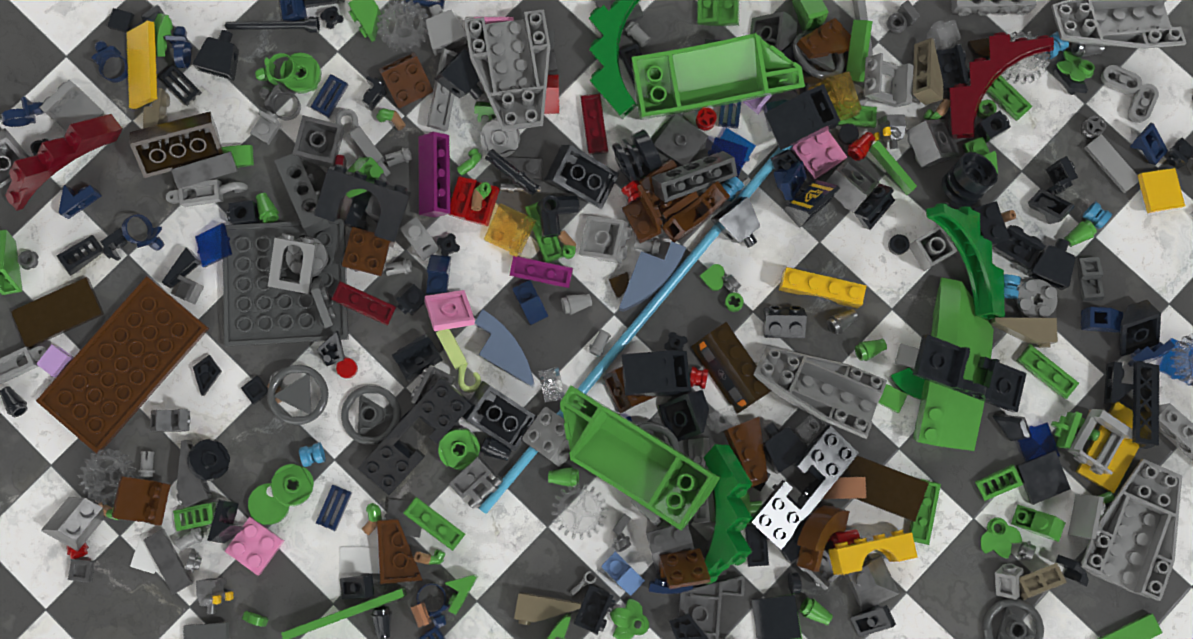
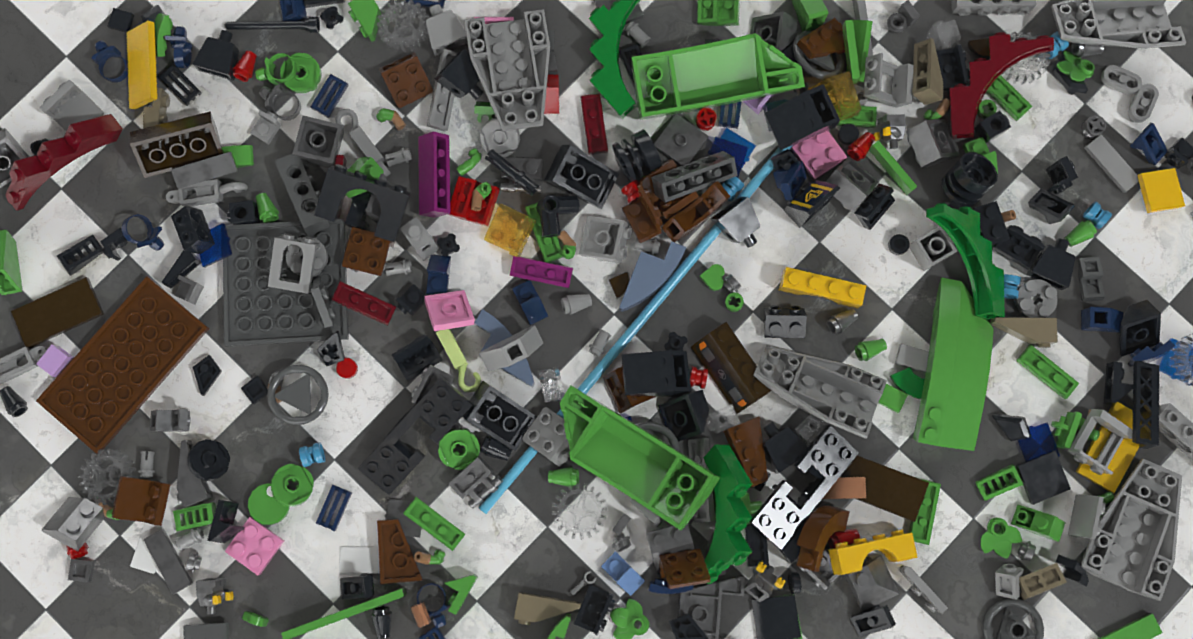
dark blue piece [1,97,44,127] -> none
flat silver plate [18,250,39,270] -> none
dark blue slope [59,185,102,219] -> none
dark grey piece [341,385,401,445] -> none
bright green arm [361,503,382,535] -> none
black bracket [362,76,387,111] -> none
bright green cone [800,598,833,625] -> none
black plate [913,334,1027,412] -> none
none -> black brick [171,206,215,254]
none -> red cone [233,51,257,82]
none -> light grey slope [479,325,543,371]
none -> flat silver piece [744,562,785,602]
none -> bright green tile [842,20,860,85]
none -> light grey hinge [900,566,948,614]

